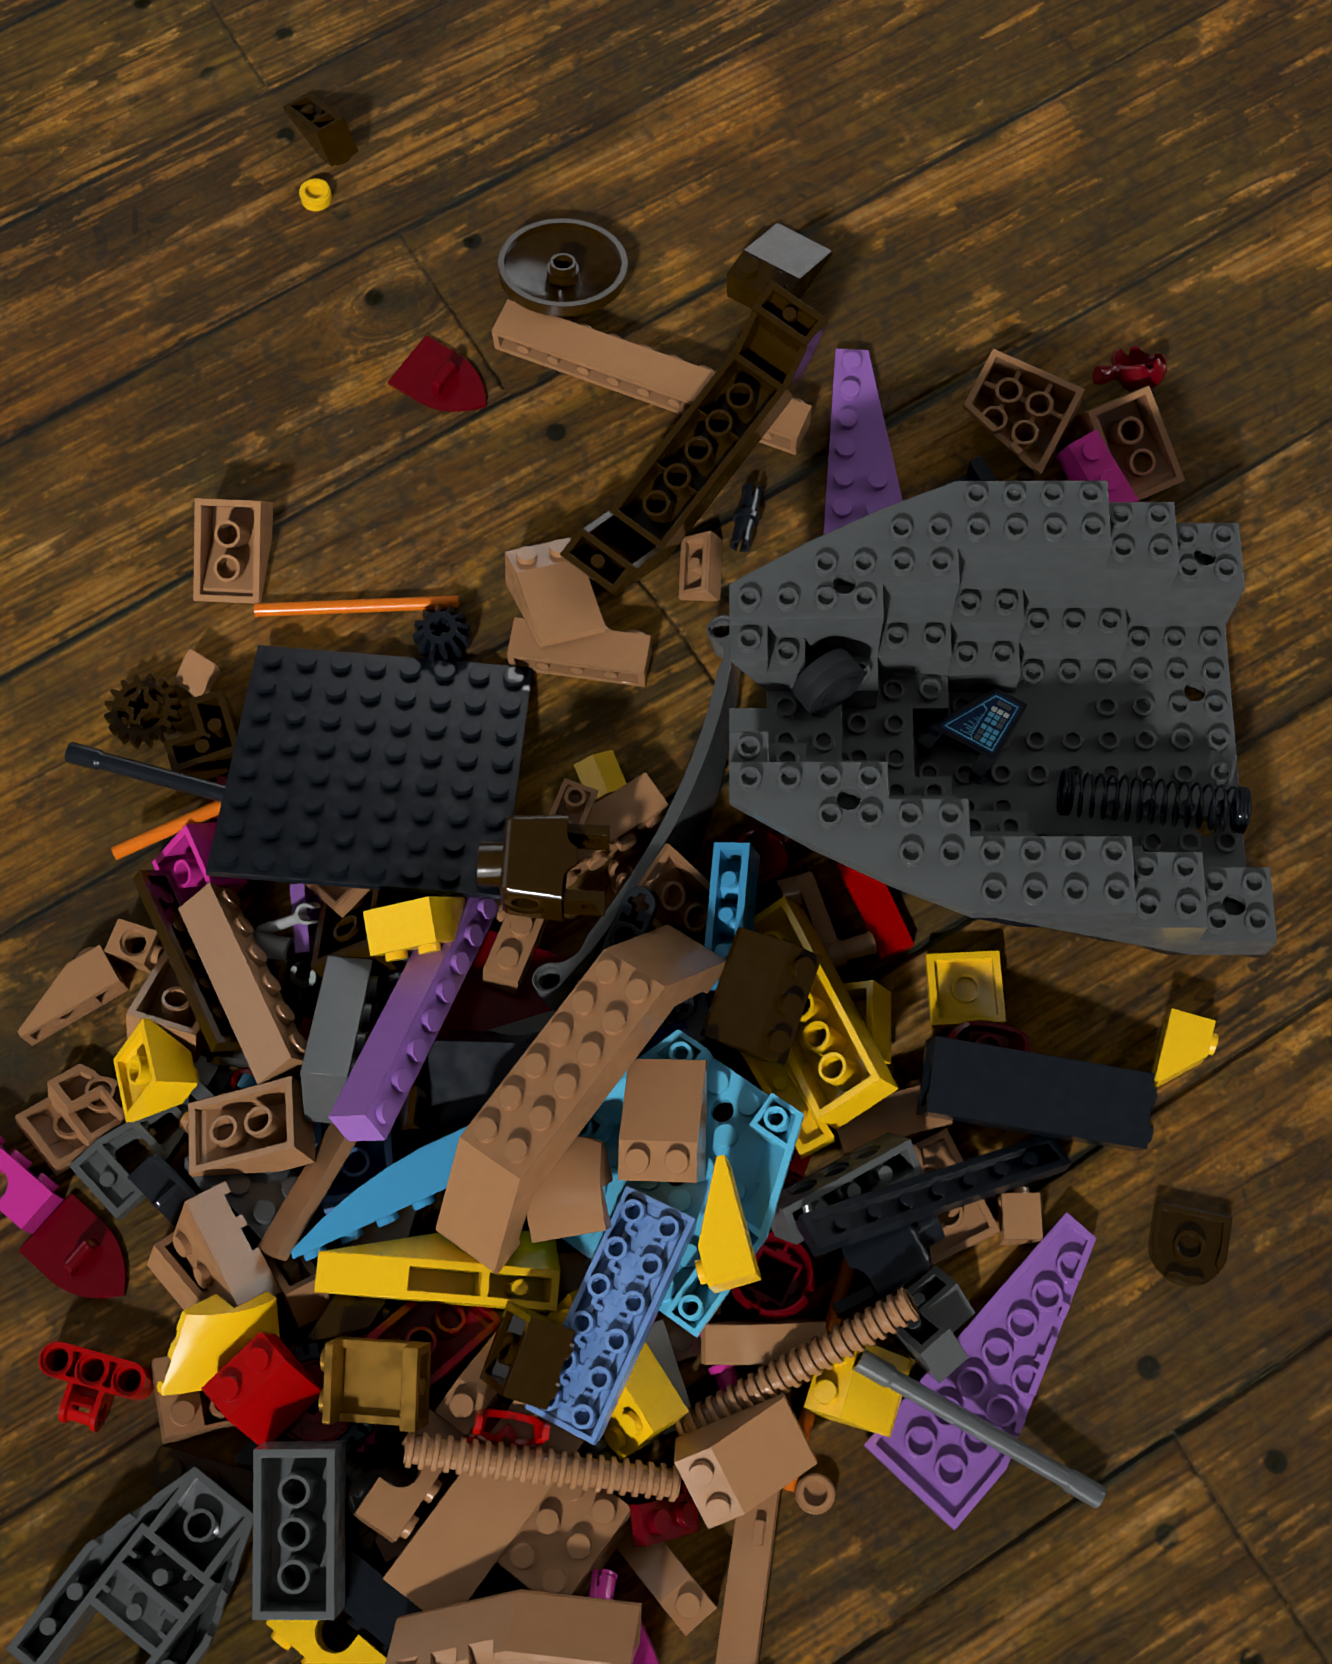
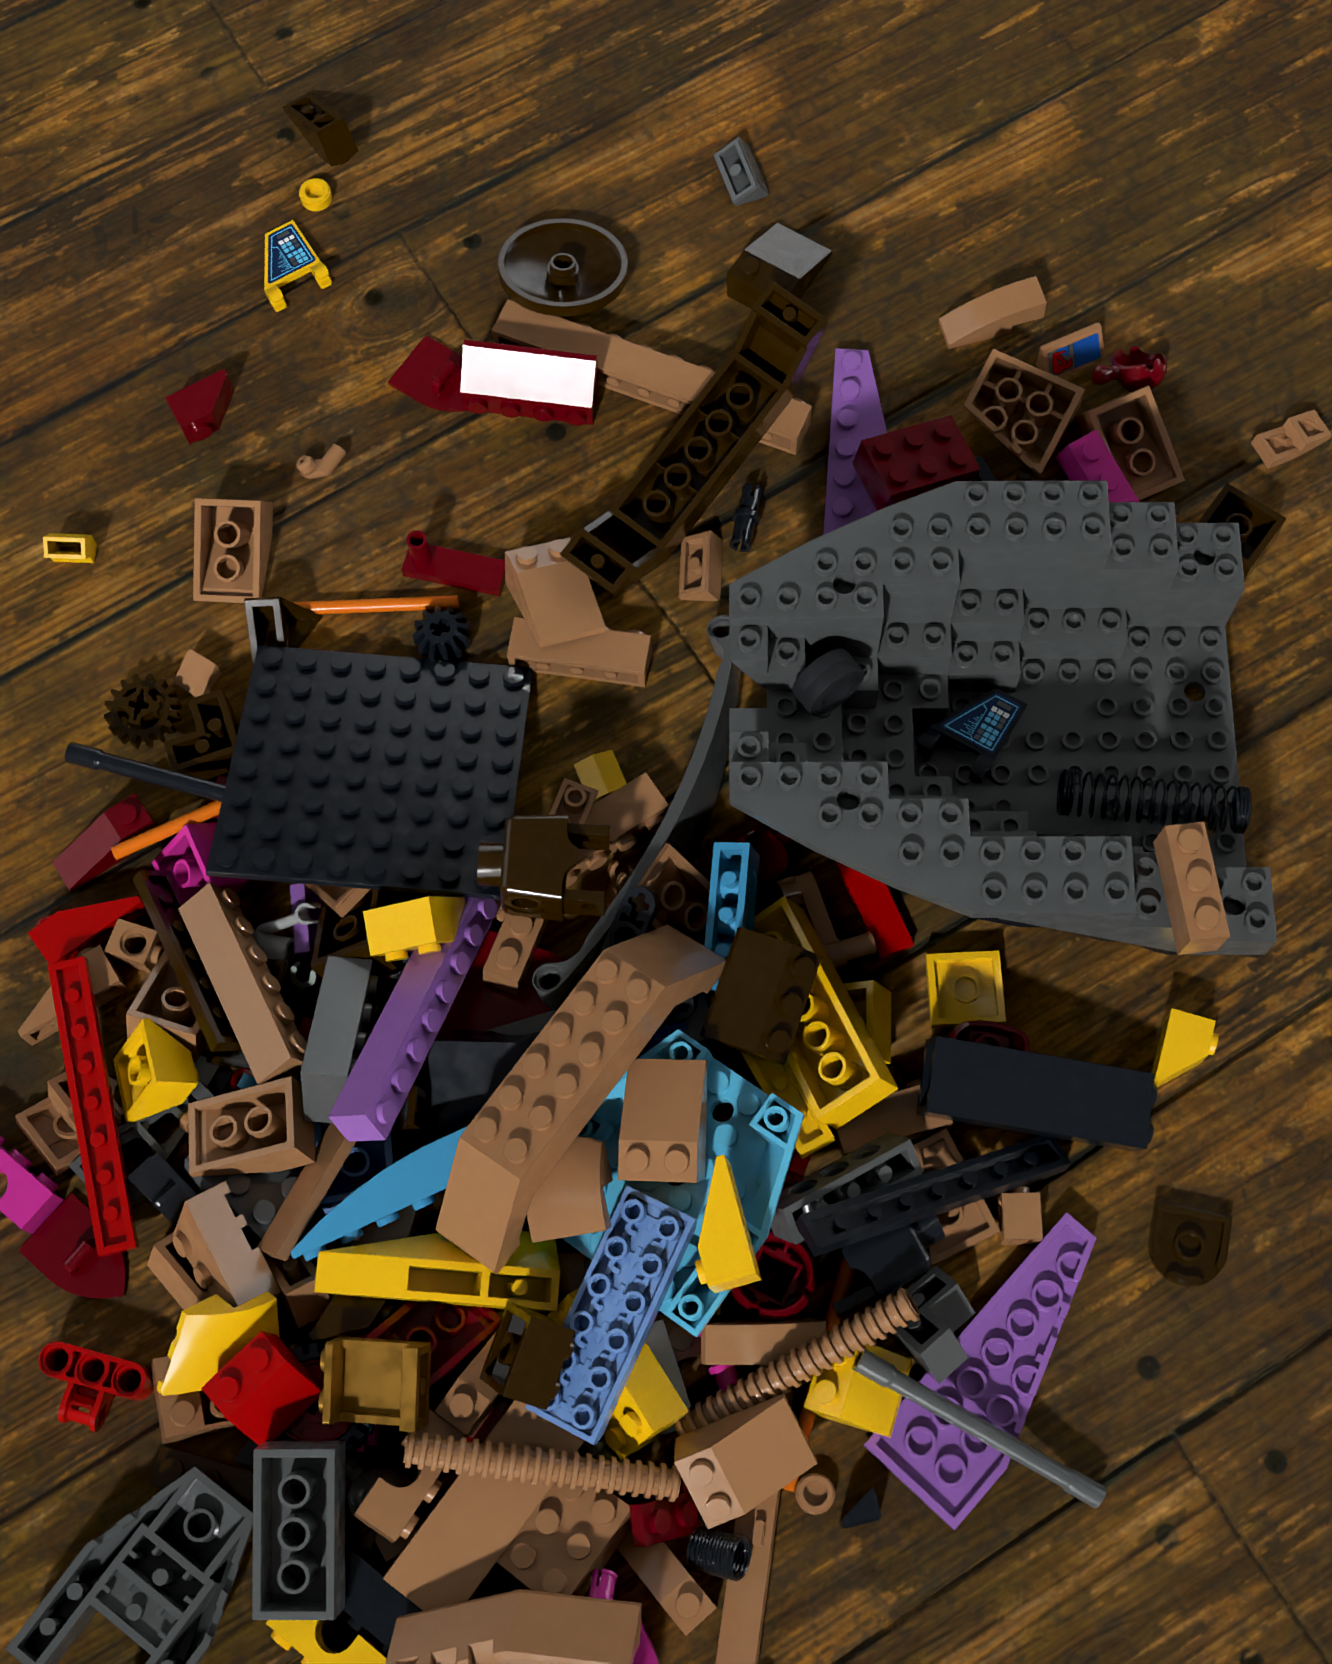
red helmet [472,1408,551,1448] -> none
none -> red slope [28,896,148,964]
none -> yellow piece [43,533,97,563]
none -> red plate [47,956,139,1257]
none -> dark red slope [52,793,157,892]
none -> dark red slope [165,369,234,445]
none -> dark brown slope [244,597,323,665]
none -> flag [264,220,332,312]
none -> medium nougat arm [296,444,346,479]
none -> dark red piece [401,530,505,597]
none -> slope [460,339,599,426]
none -> black piece [686,1526,751,1582]
none -> dark grey slope [713,137,770,206]
none -> black slope [839,1487,882,1529]
none -> dark red brick [852,415,981,511]
none -> medium nougat slope [938,276,1047,349]
none -> slope [1036,323,1105,378]
none -> medium nougat brick [1153,822,1230,955]
none -> dark brown brick [1198,483,1287,582]
none -> medium nougat slope [1251,409,1332,469]

